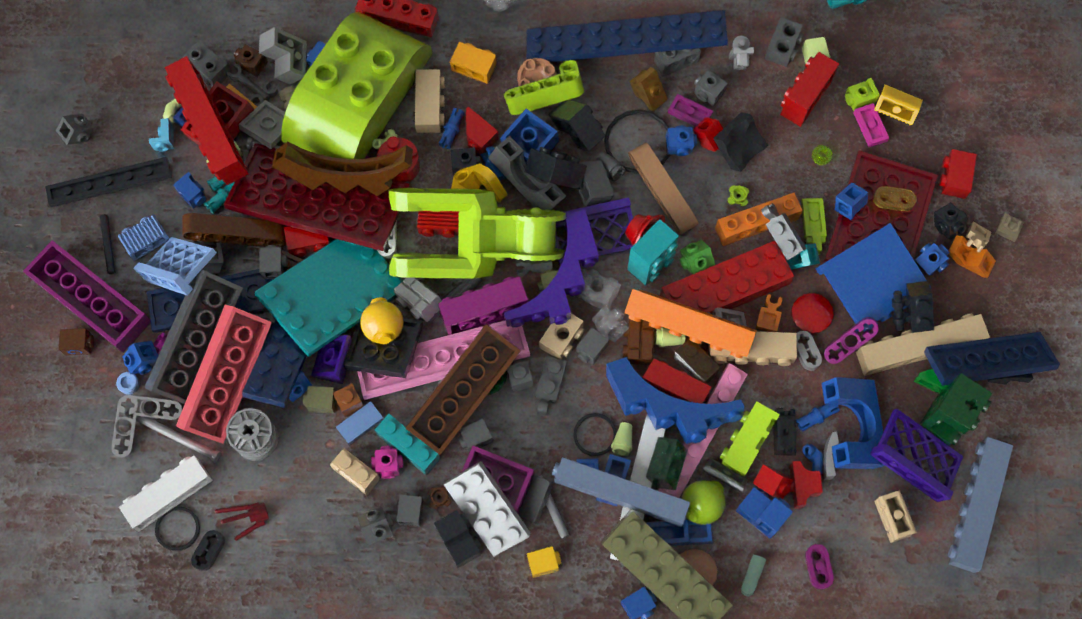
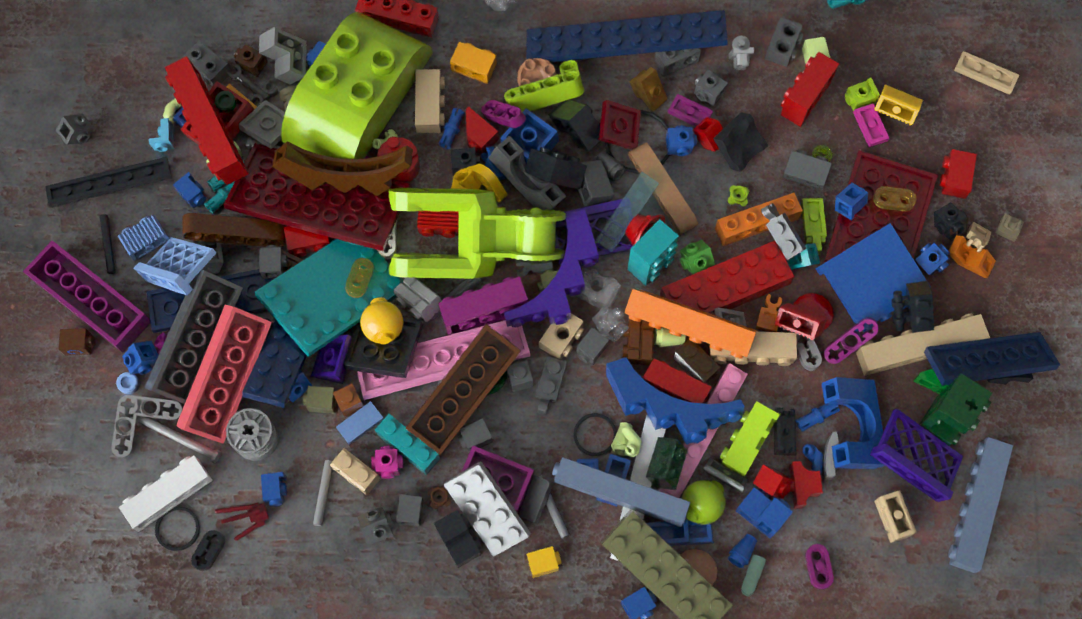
none -> dark green tile [215,91,237,113]
none -> blue brick [261,472,287,507]
none -> light grey bar [313,460,332,526]
none -> clear yellow plate [345,258,374,298]
none -> magenta beam [481,100,526,128]
none -> clear light blue tile [595,172,659,252]
none -> dark red plate [599,100,641,150]
none -> yellowish green arm [621,425,642,457]
none -> blue cone [728,534,757,568]
none -> red brick [775,303,827,340]
none -> dark grey brick [783,150,832,190]
none -> tan plate [954,51,1019,95]

